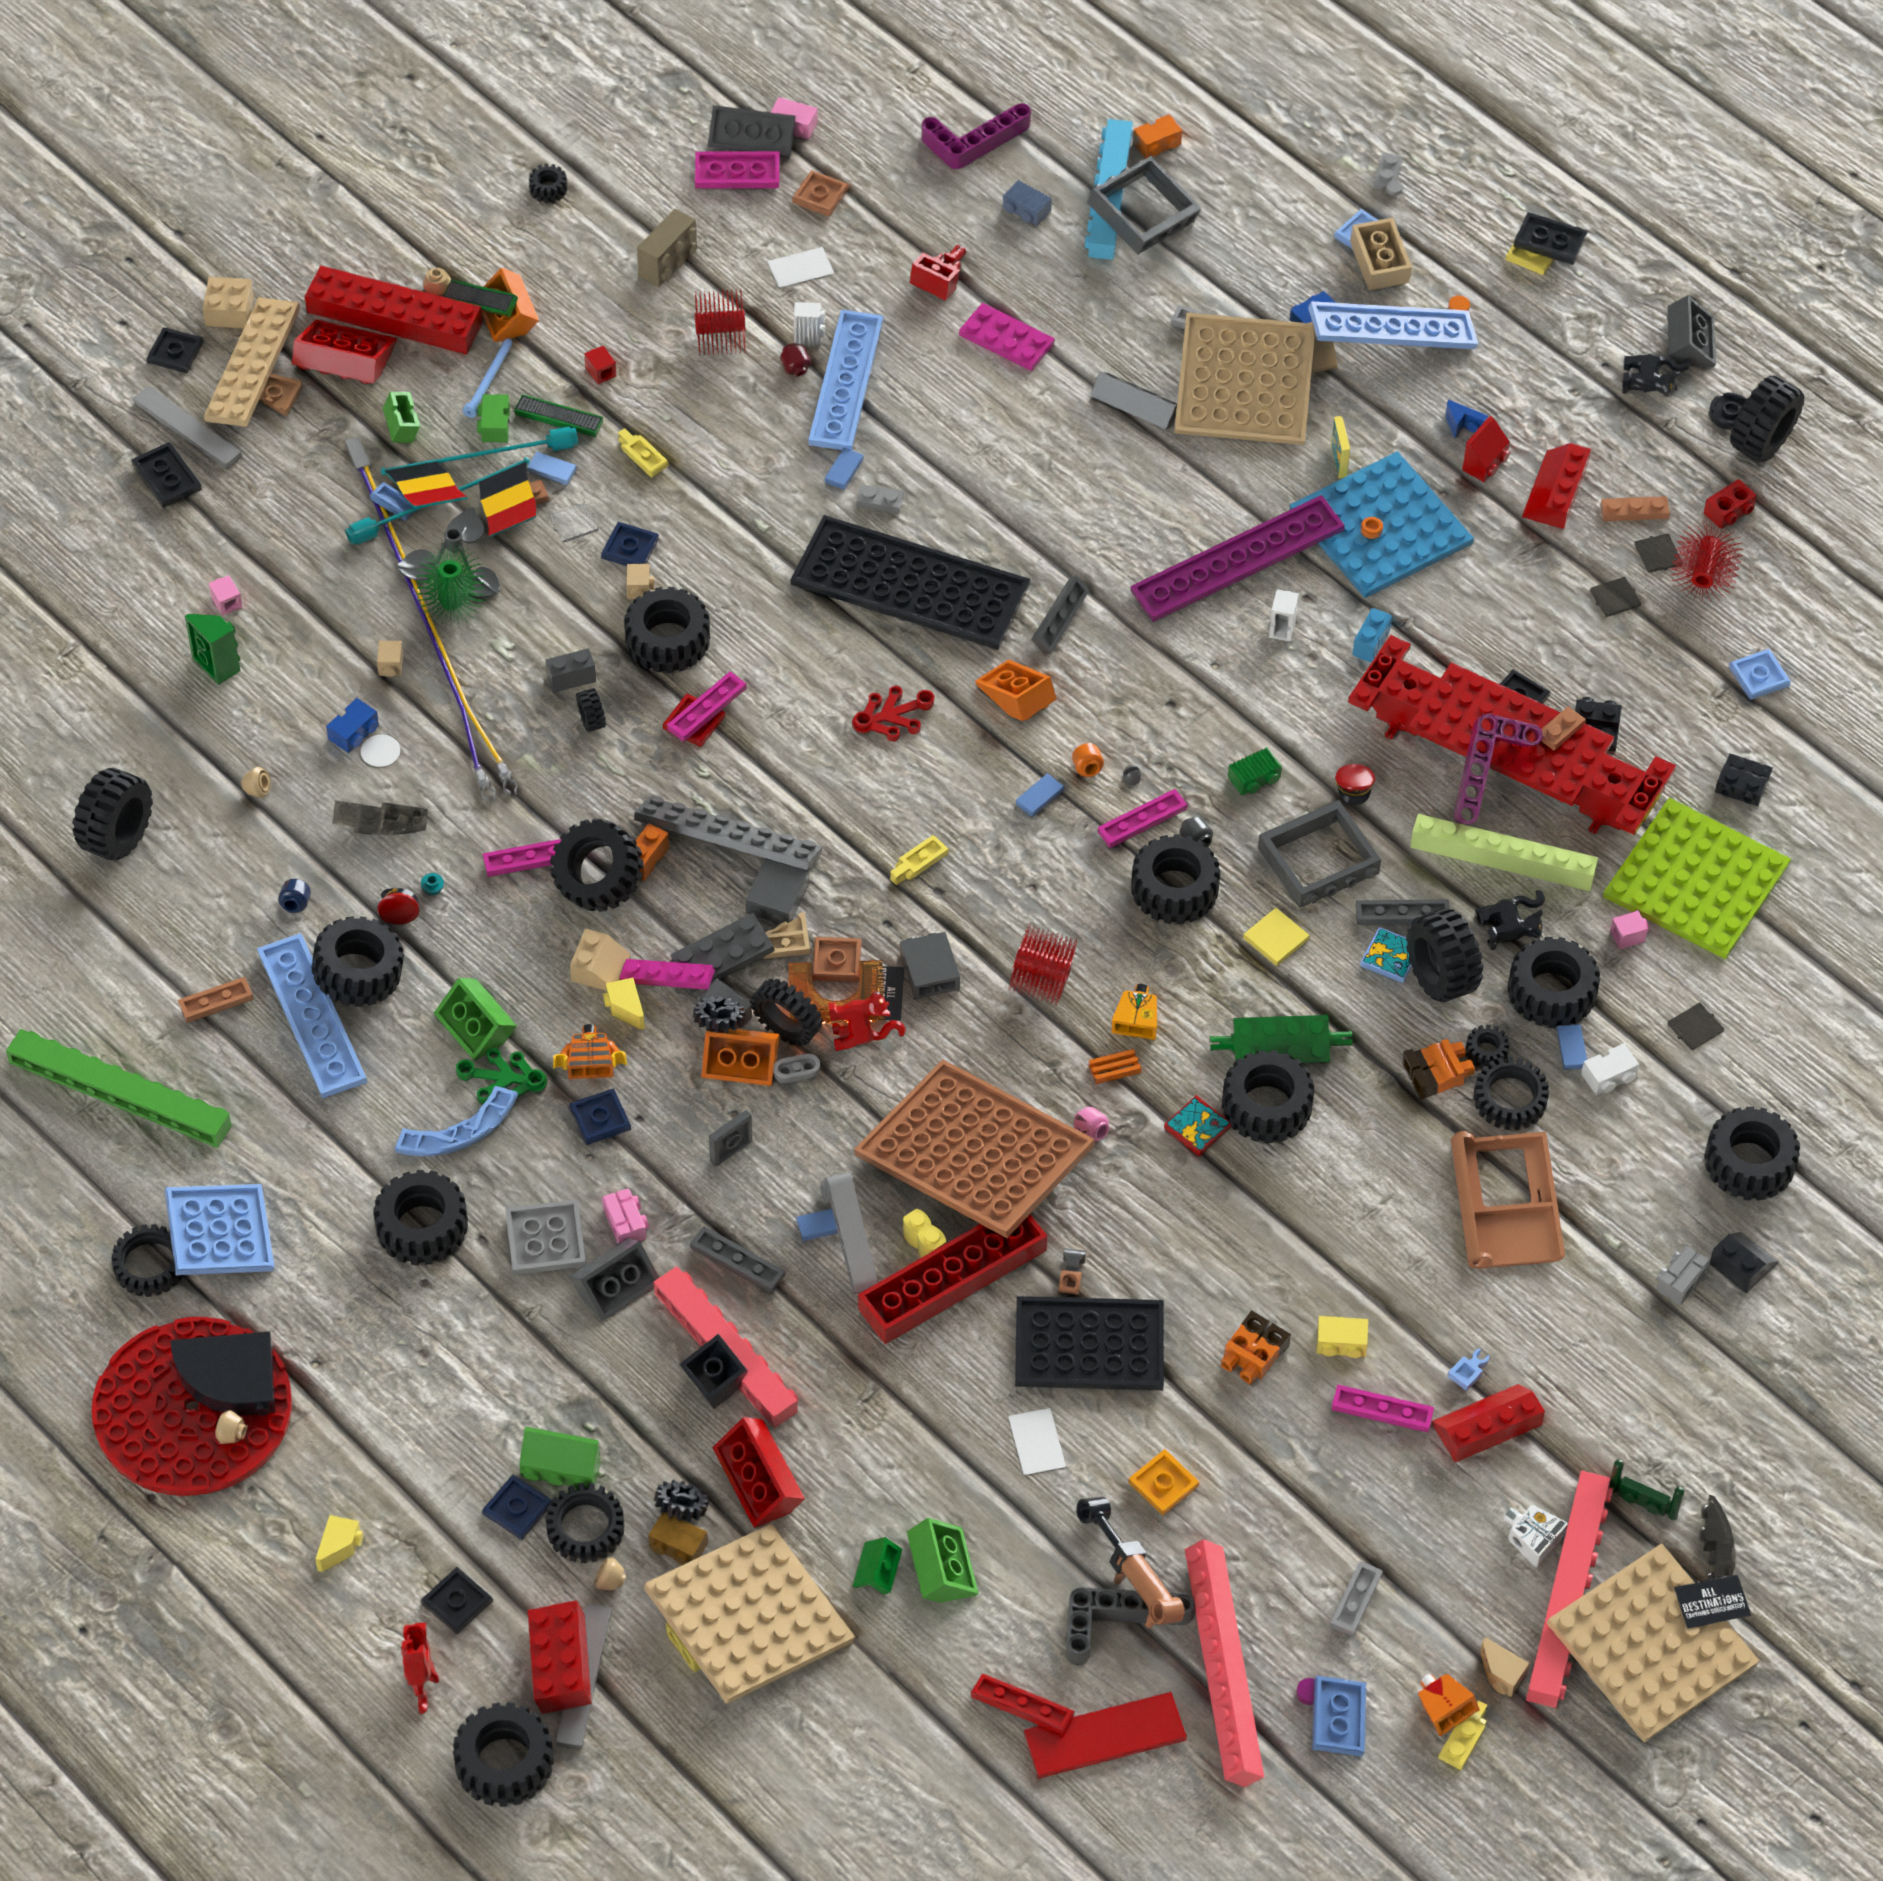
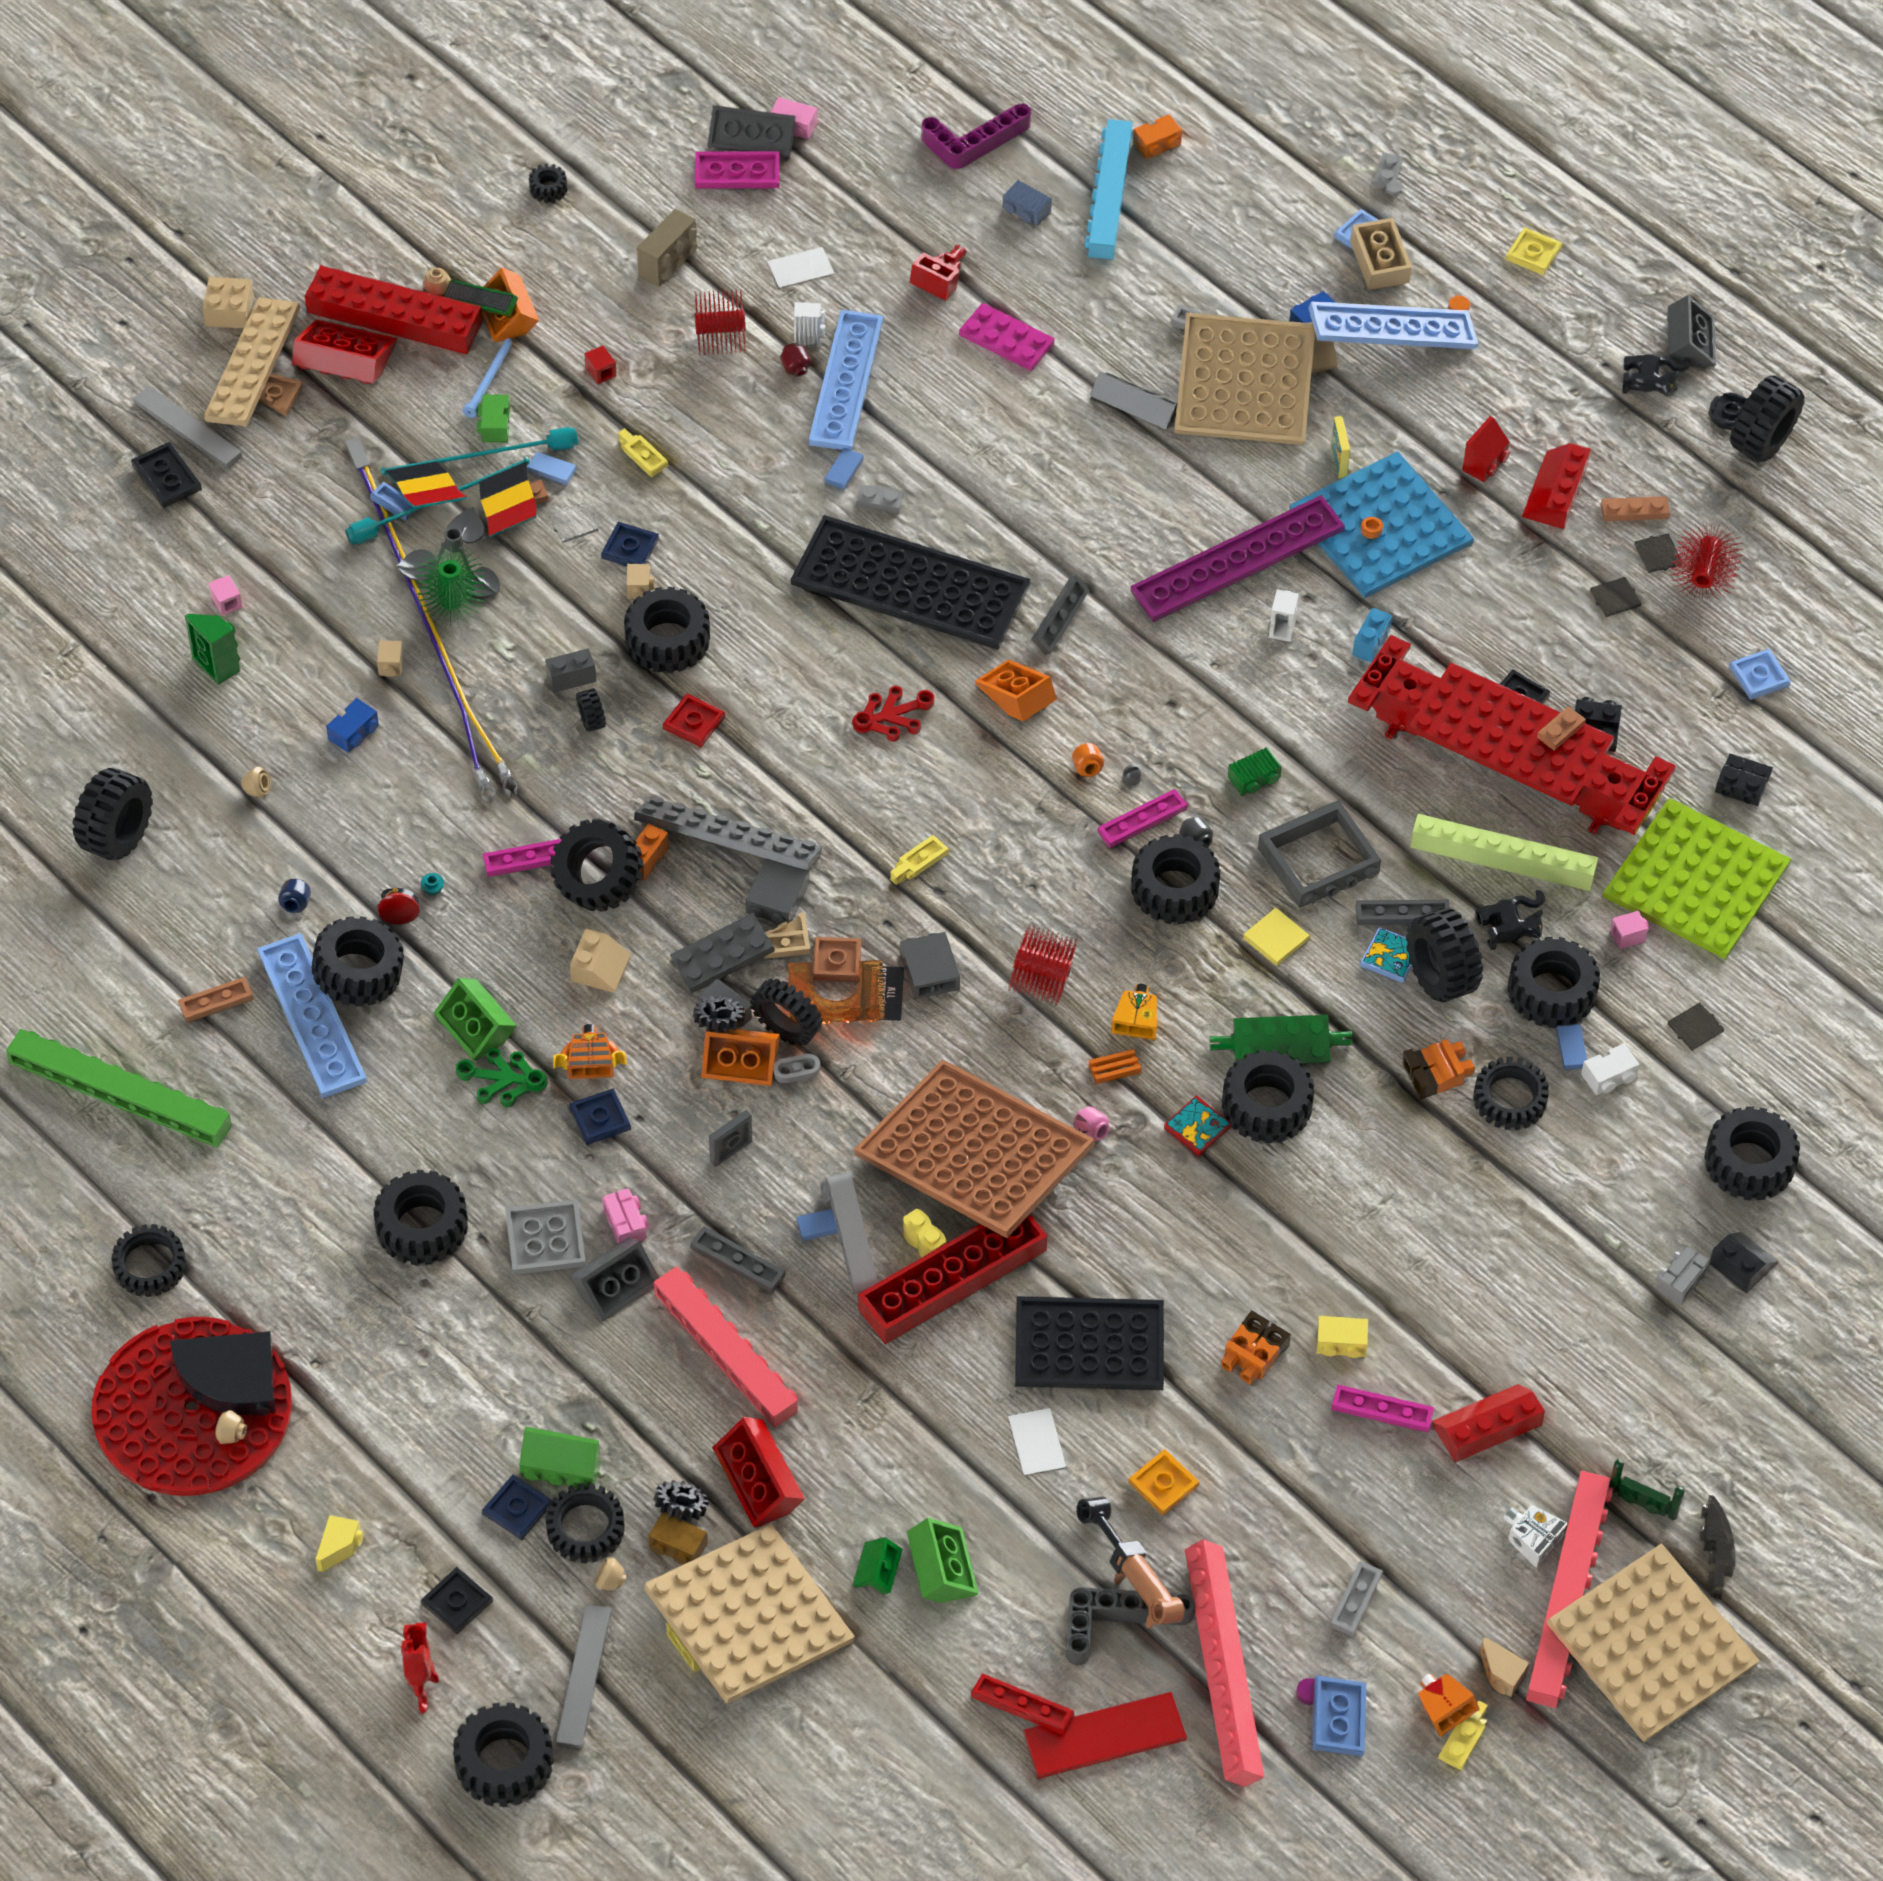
black tile [146,327,204,373] -> none
light blue tile [164,1184,274,1275] -> none
clear smoke slope [332,800,428,835] -> none
white sticker [361,735,400,767] -> none
bright green brick [383,392,420,443] -> none
light blue tile [395,1086,518,1156] -> none
tile [514,394,604,437] -> none
red brick [528,1600,592,1714] -> none
light yellow slope [603,978,645,1030] -> none
dark pink plate [619,959,715,990] -> none
dark pink plate [667,671,747,742] -> none
black slope [679,1334,748,1409] -> none
nougat tile [792,170,849,217] -> none
red animal [828,991,906,1051] -> none
medium blue tile [1016,773,1064,817] -> none
leg [1059,1248,1086,1295] -> none
dark grey window [1087,156,1202,255] -> none
red piece [1335,764,1375,805] -> none
blue slope [1445,400,1488,438] -> none
light blue plate [1447,1349,1489,1391] -> none
nougat piece [1451,1131,1565,1269] -> none
magenta beam [1454,714,1543,825] -> none
black tyre [1466,1025,1510,1069] -> none
black plate [1513,212,1588,265] -> none
black sticker [1674,1575,1751,1628] -> none
red brick [1704,479,1757,529] -> none

